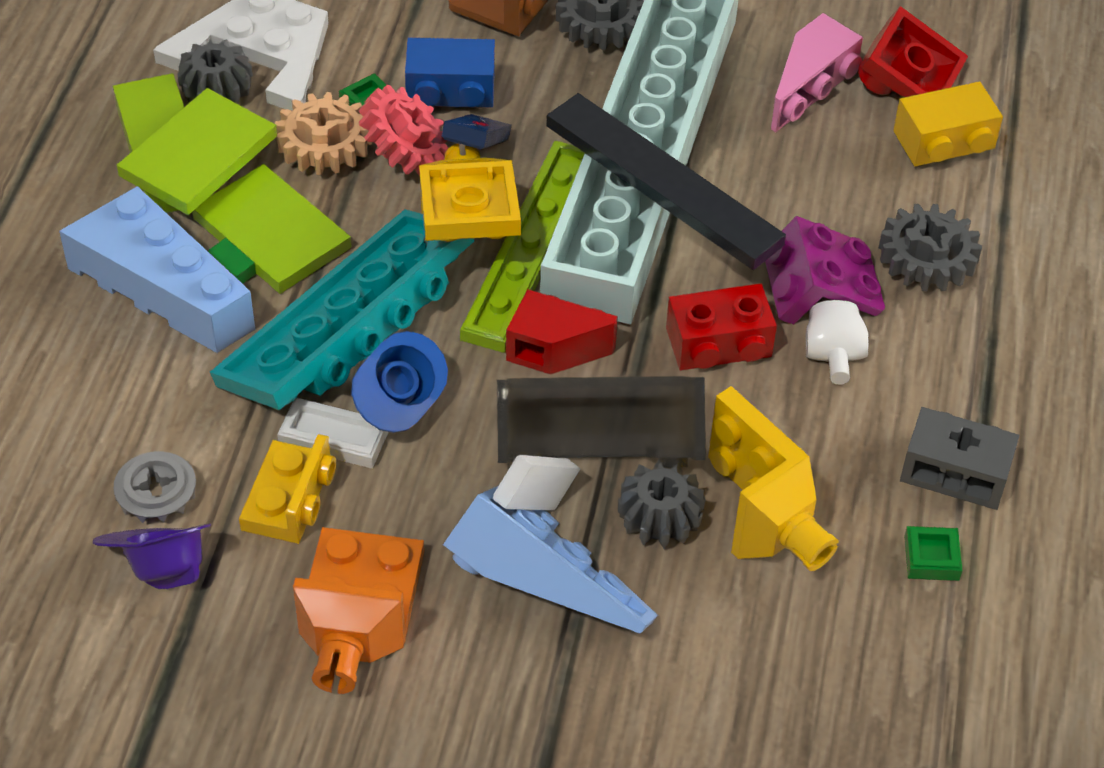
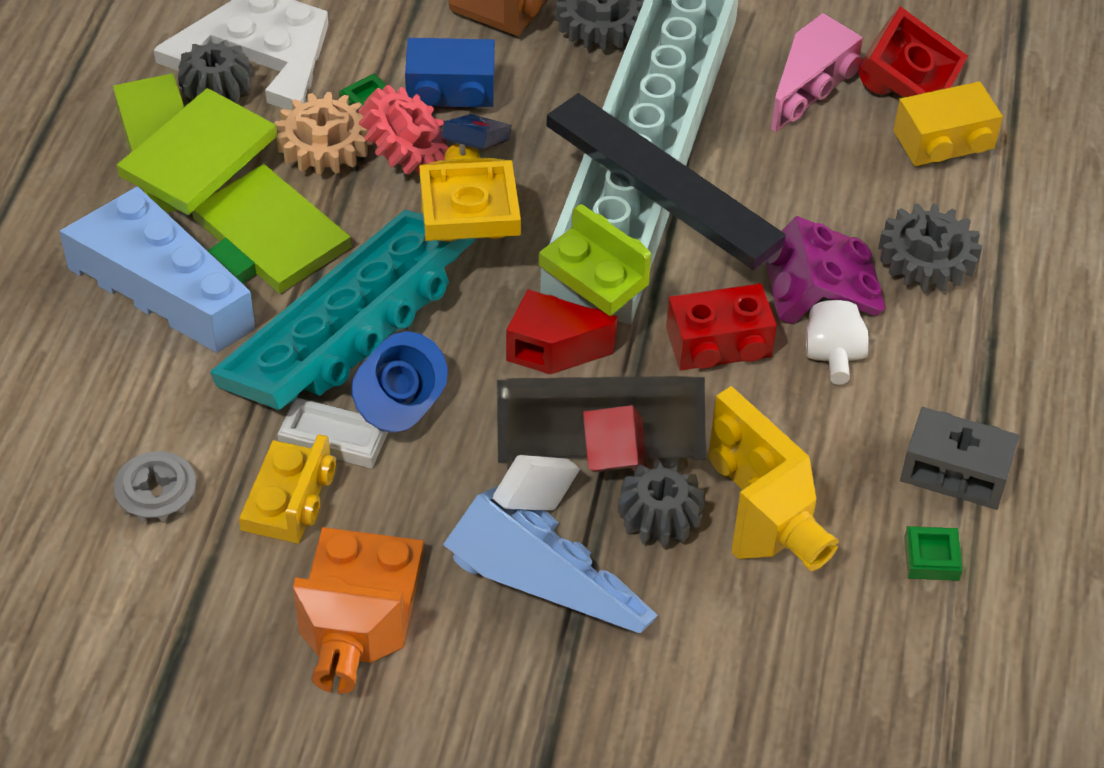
dark purple piece [92,523,211,589] -> none
lime tile [460,140,585,353] -> none
none -> lime bracket [539,204,651,316]
none -> panel [583,405,647,472]

